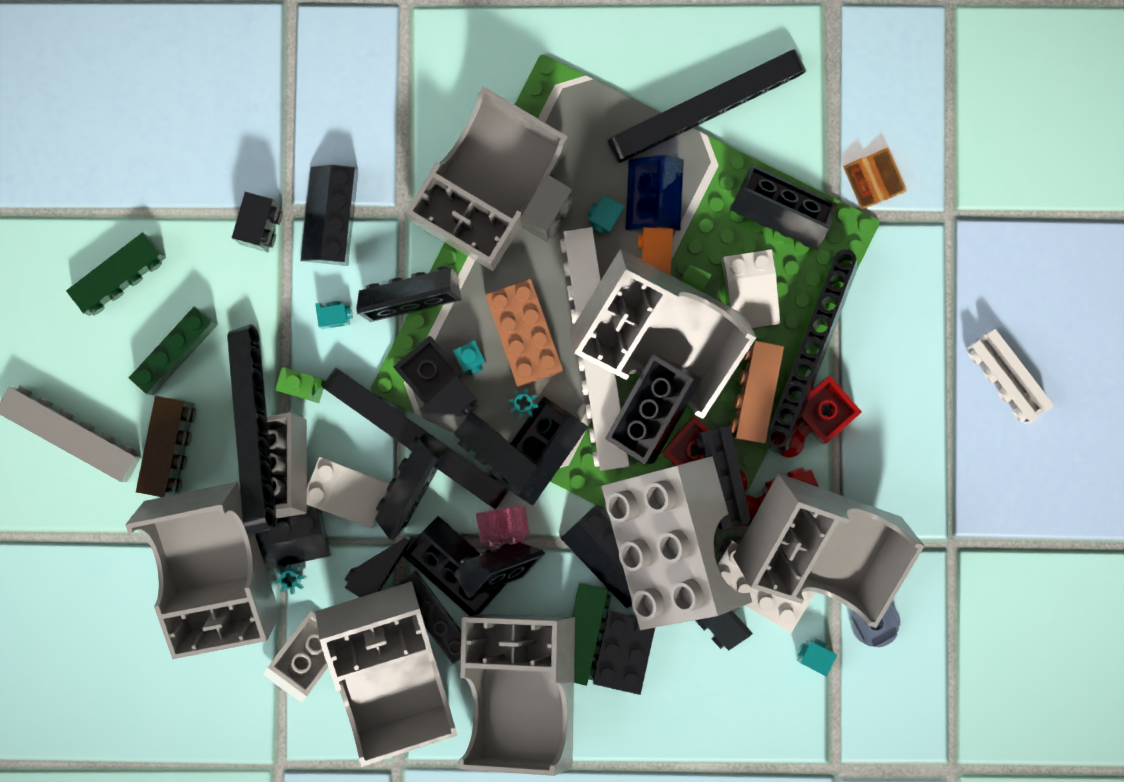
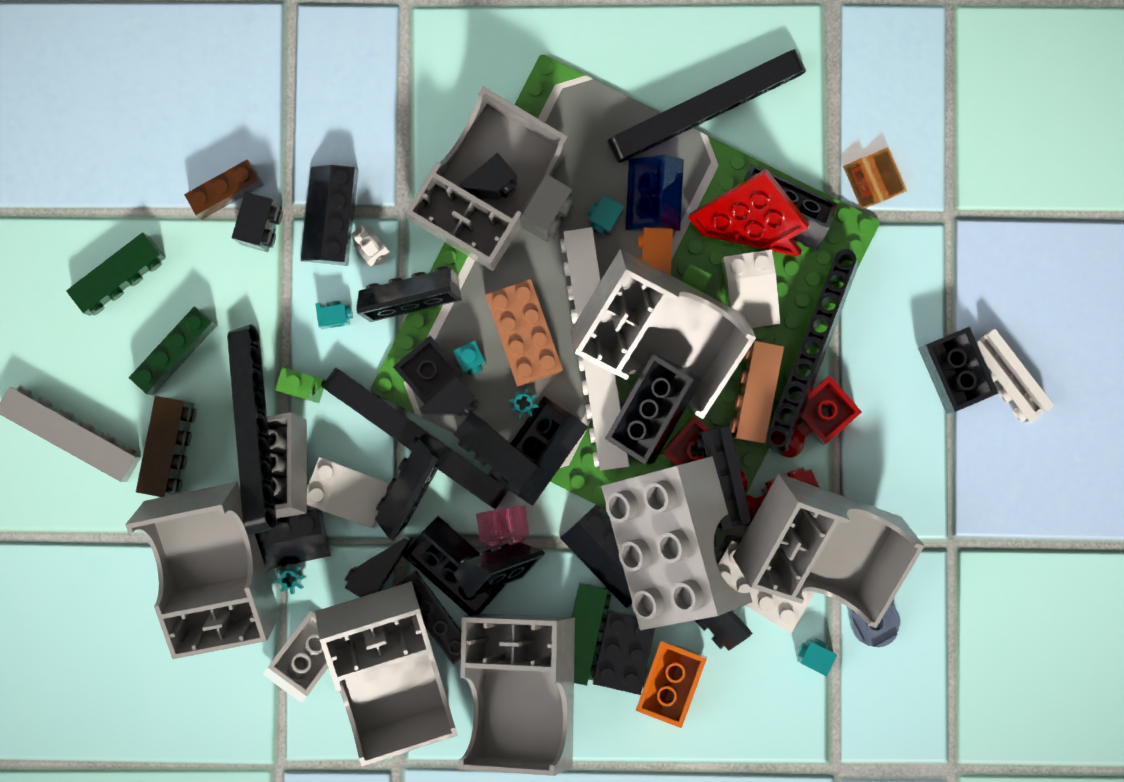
none -> reddish brown brick [184,159,264,220]
none -> white hips [351,226,389,267]
none -> black slope [460,153,517,200]
none -> orange slope [635,641,707,728]
none -> red wing [688,168,809,257]
none -> black slope [918,326,999,414]

